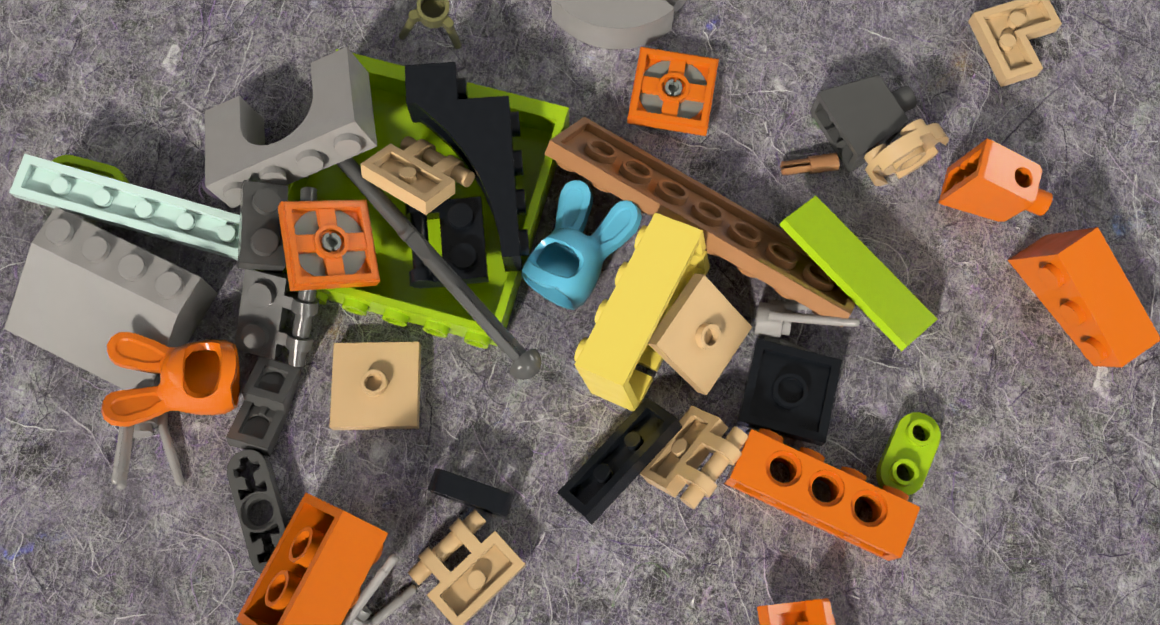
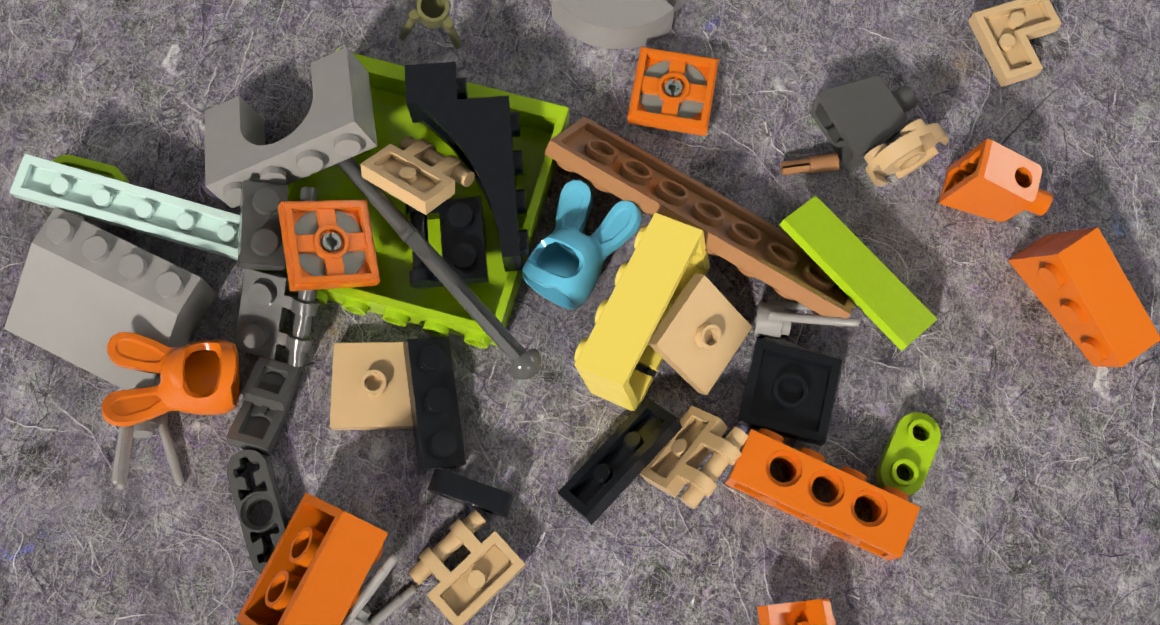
none -> black plate [403,337,466,472]

